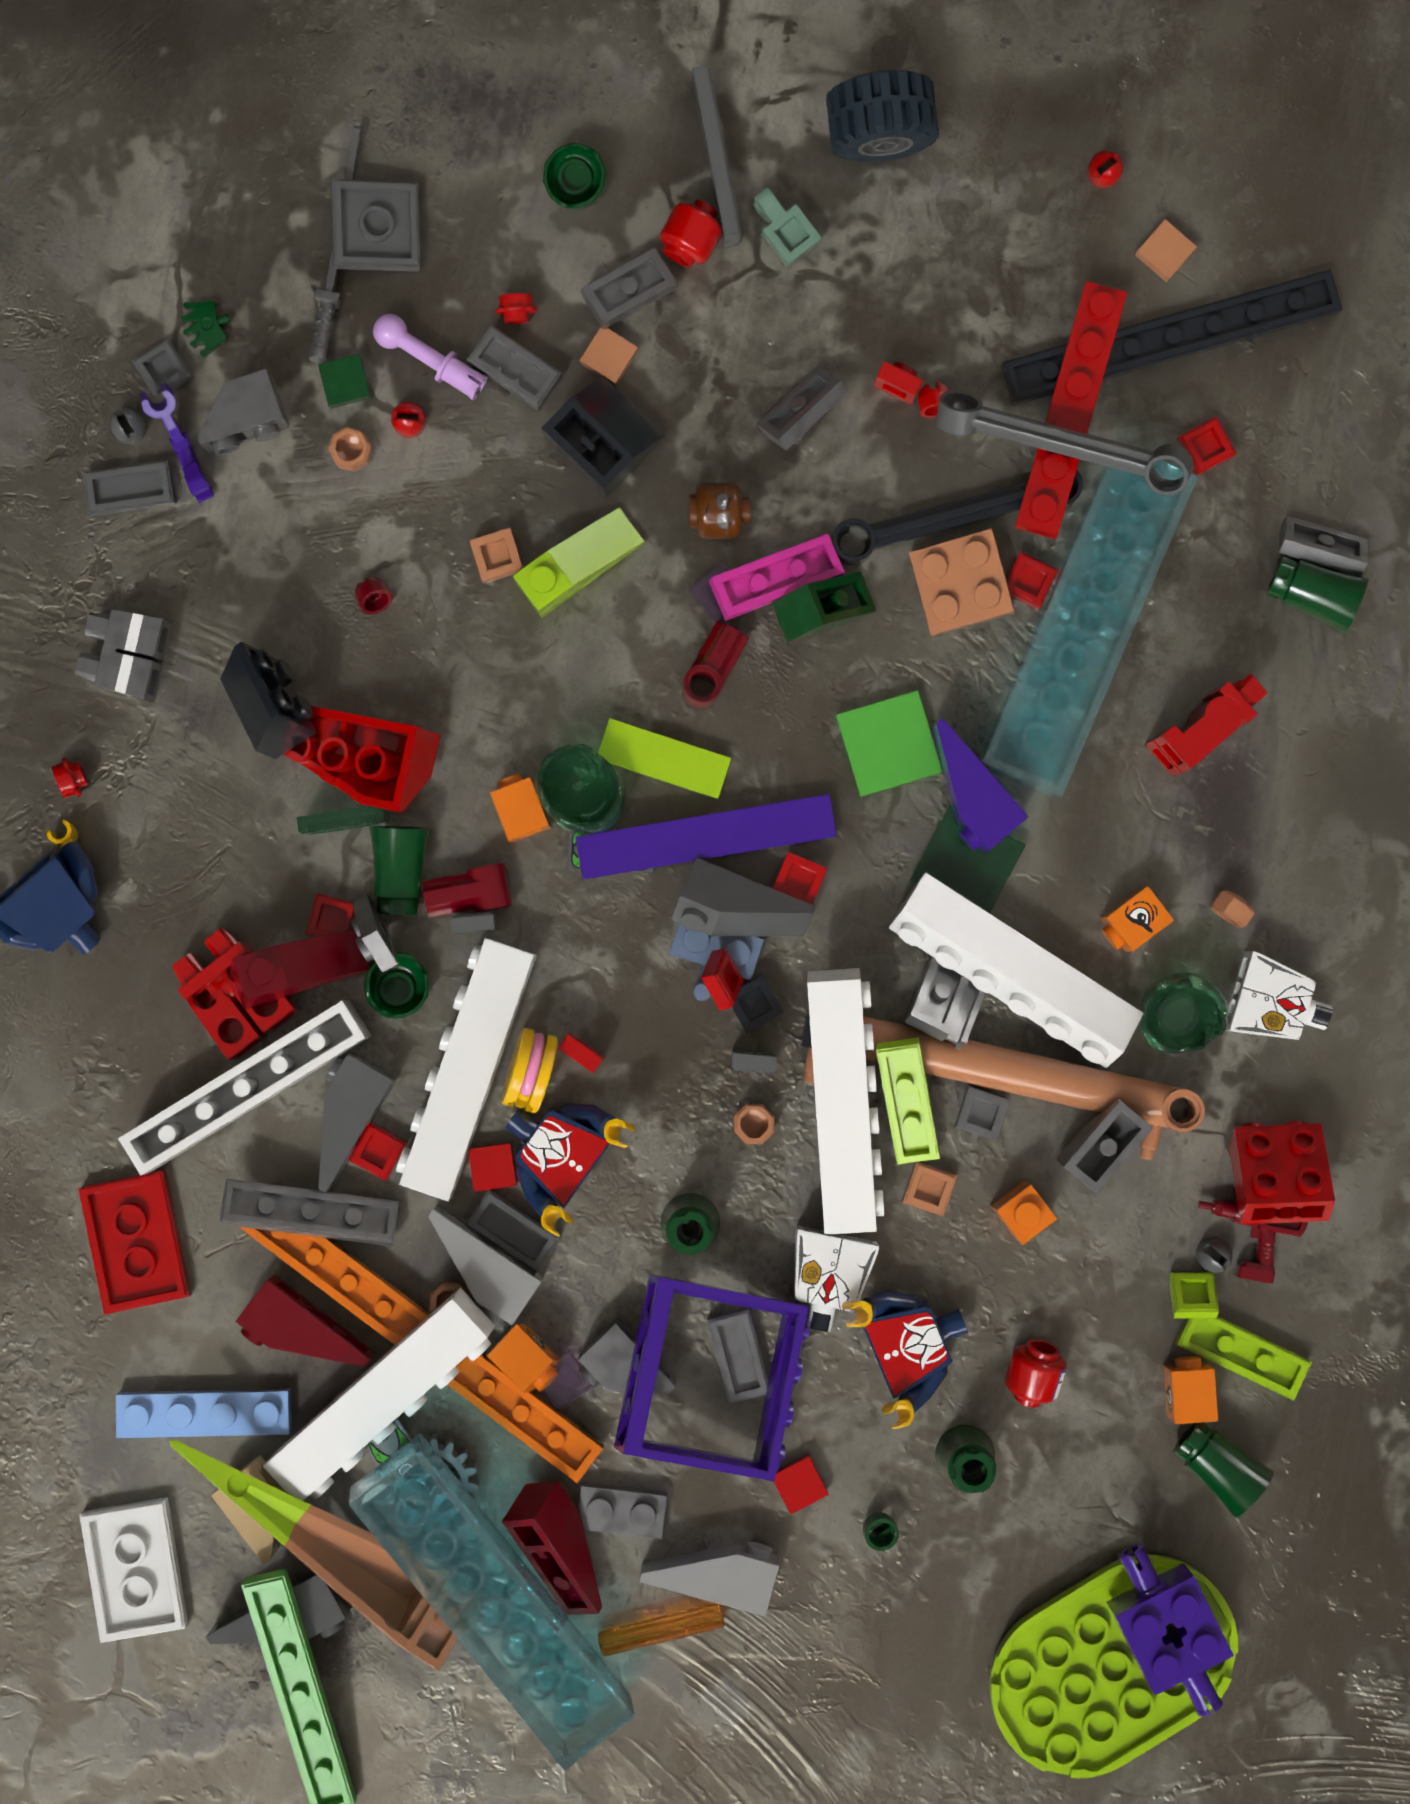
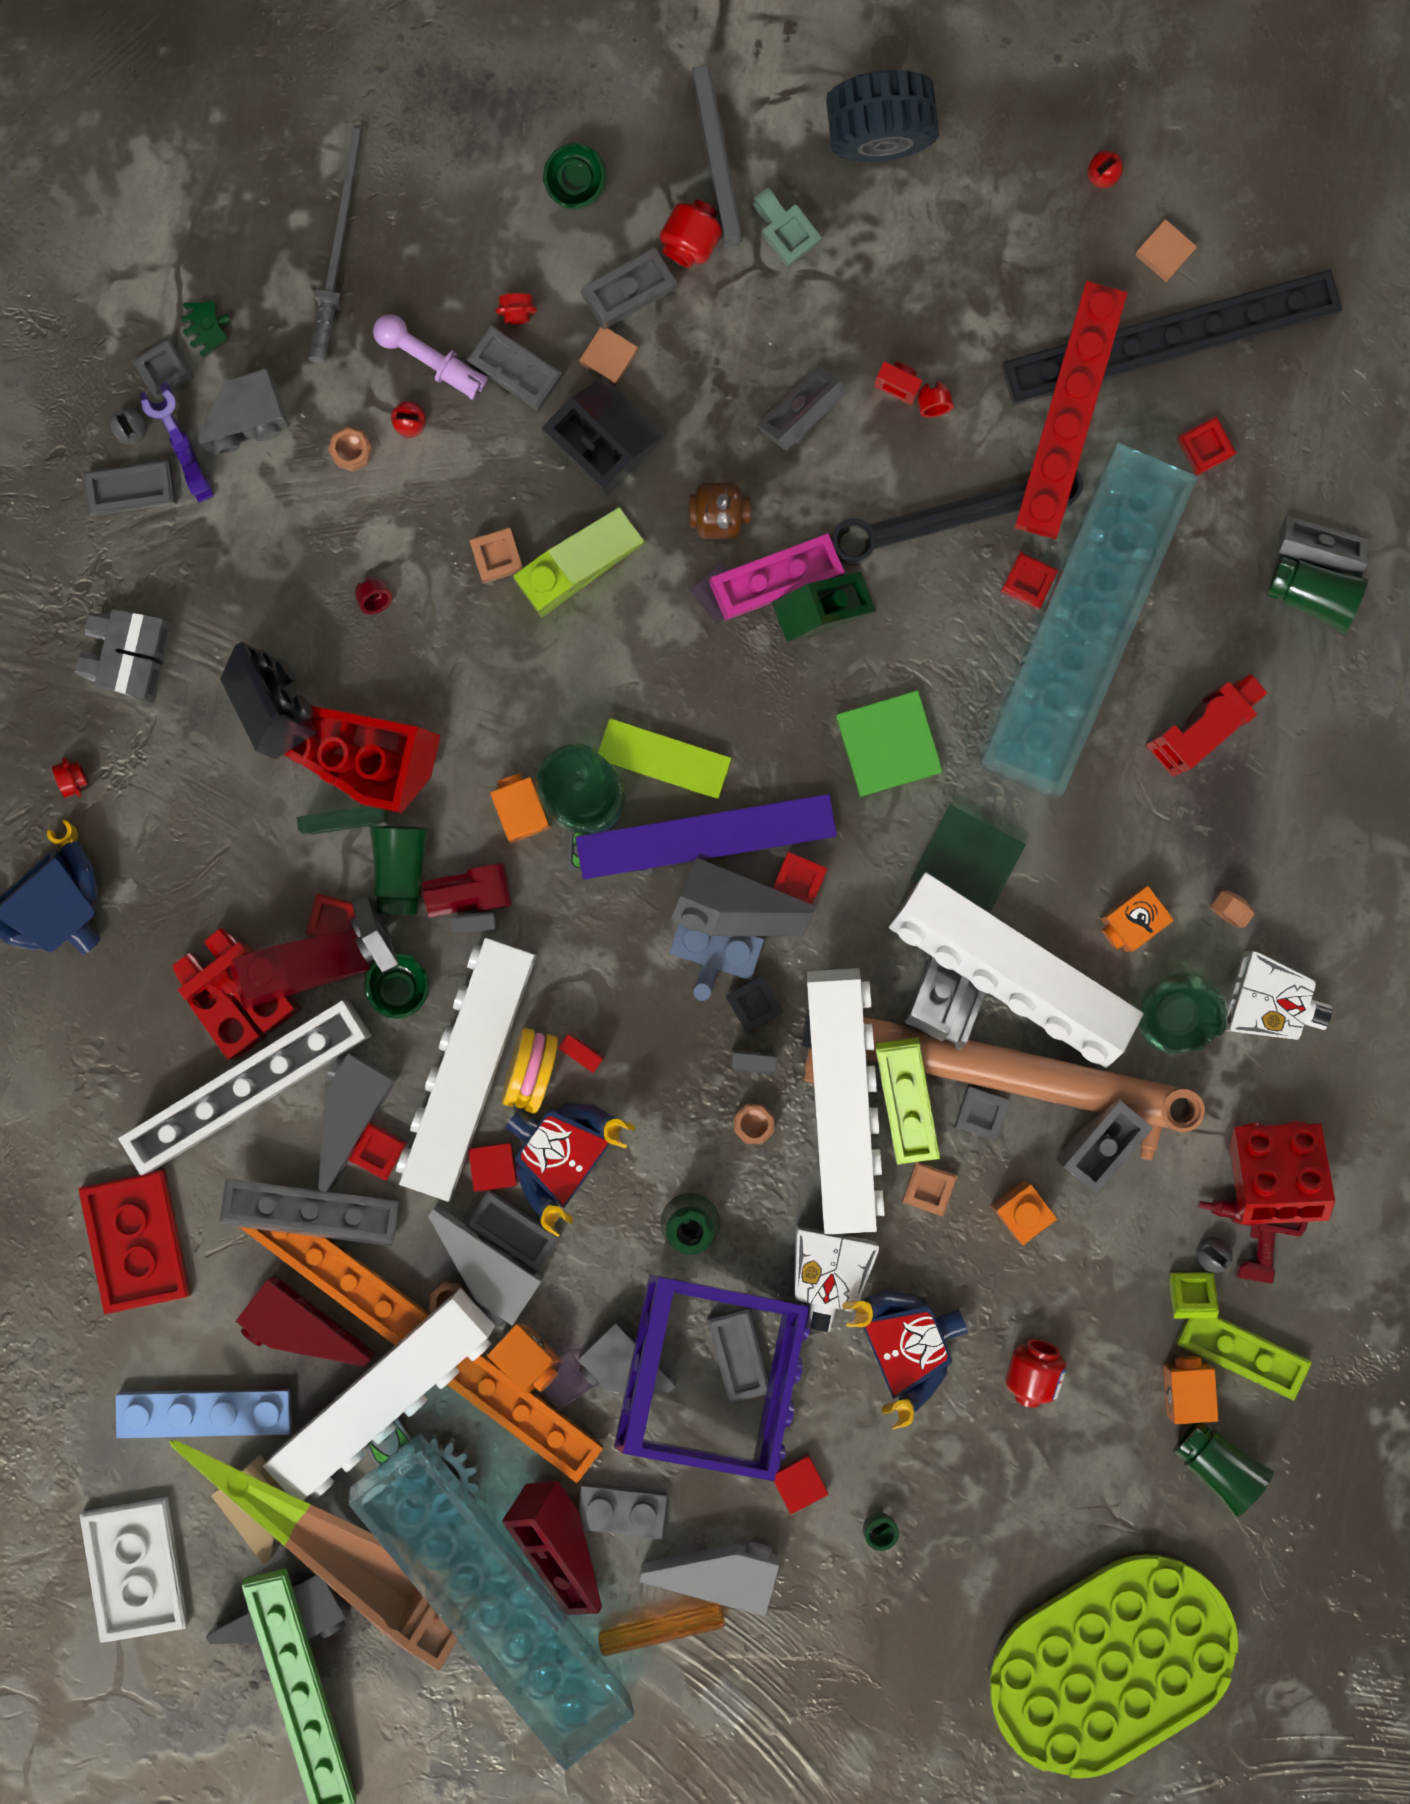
dark green tile [318,354,372,409] -> none
dark grey tile [331,179,420,272] -> none
dark red piece [682,621,749,709] -> none
red tile [701,948,744,1011] -> none
nougat plate [909,528,1015,636] -> none
dark purple slope [932,718,1029,853] -> none
dark grey piece [935,391,1193,496] -> none
dark green plant [935,1425,996,1493] -> none
dark purple brick [1107,1544,1234,1716] -> none

